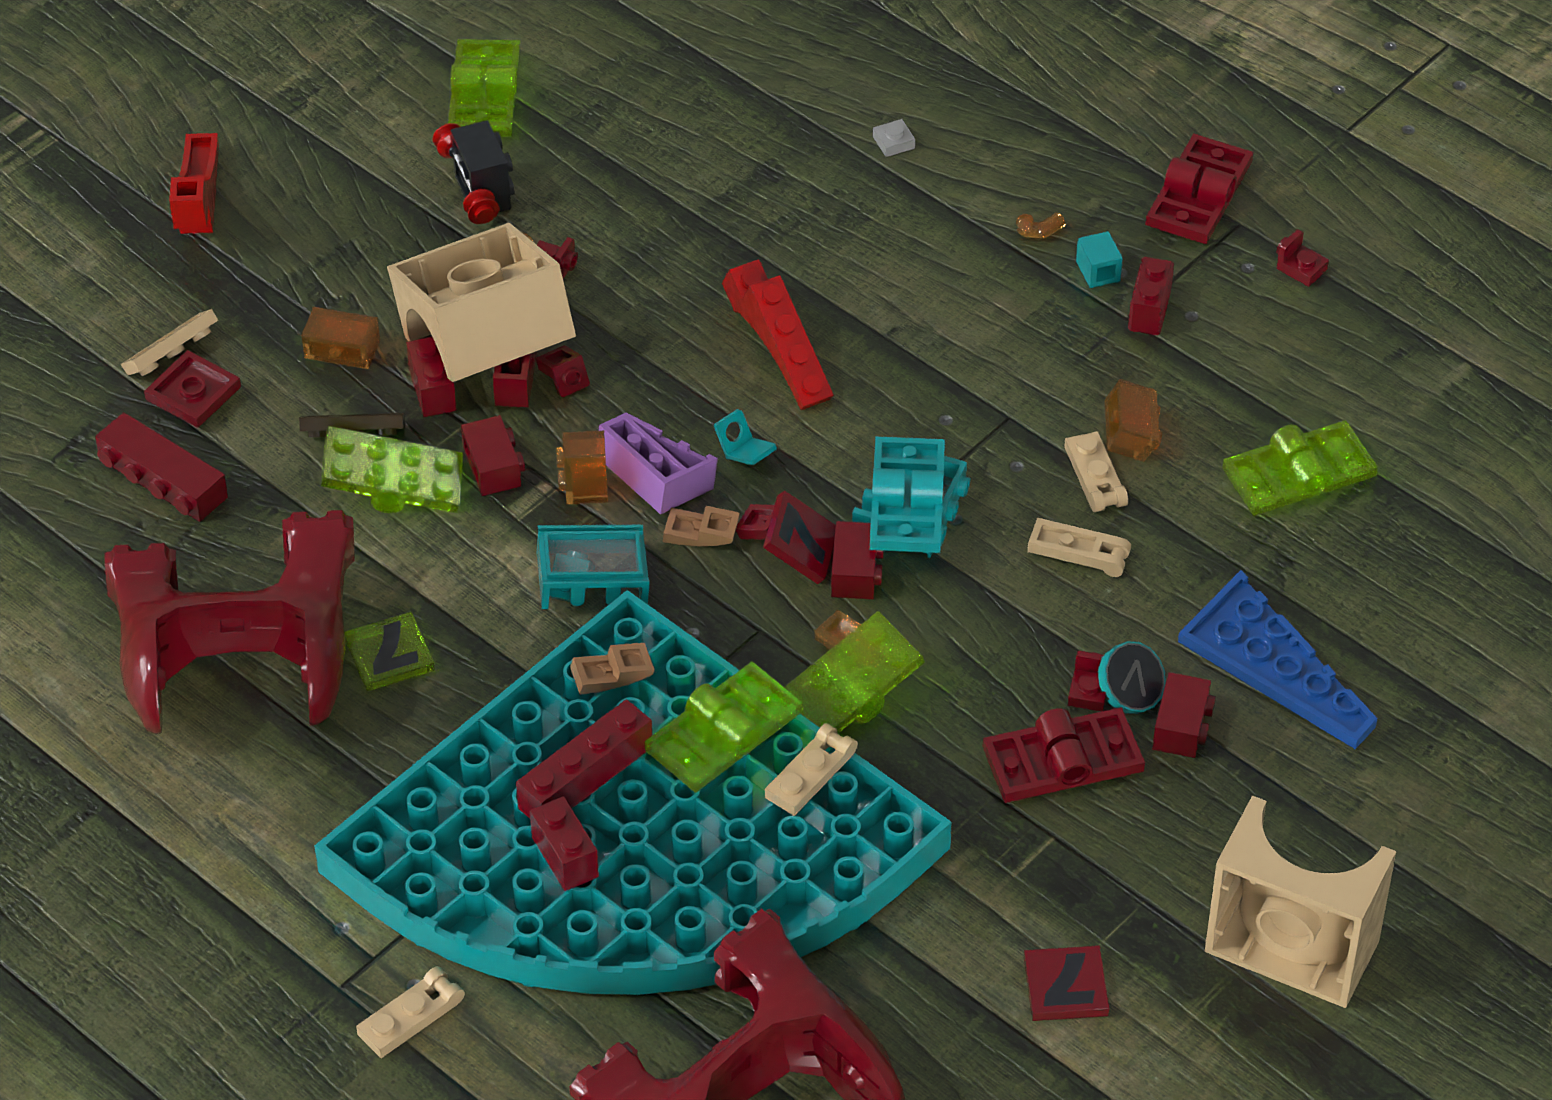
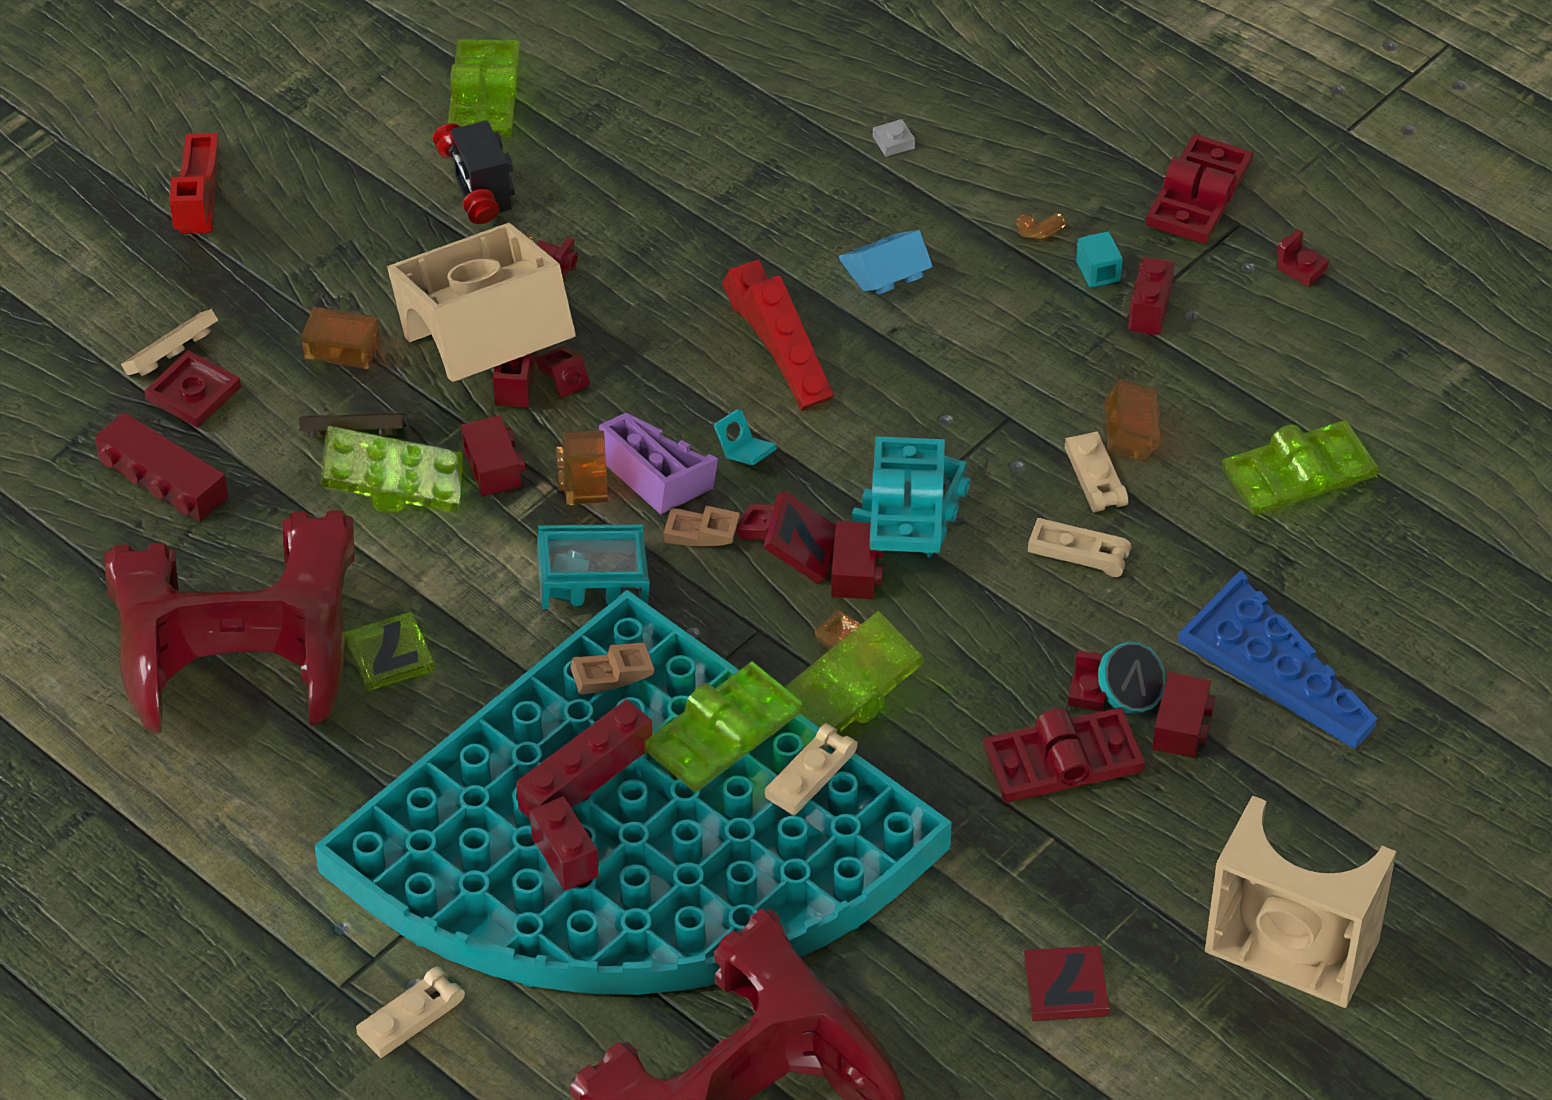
dark red brick [406,337,457,417] -> none
none -> dark azure slope [839,230,933,294]

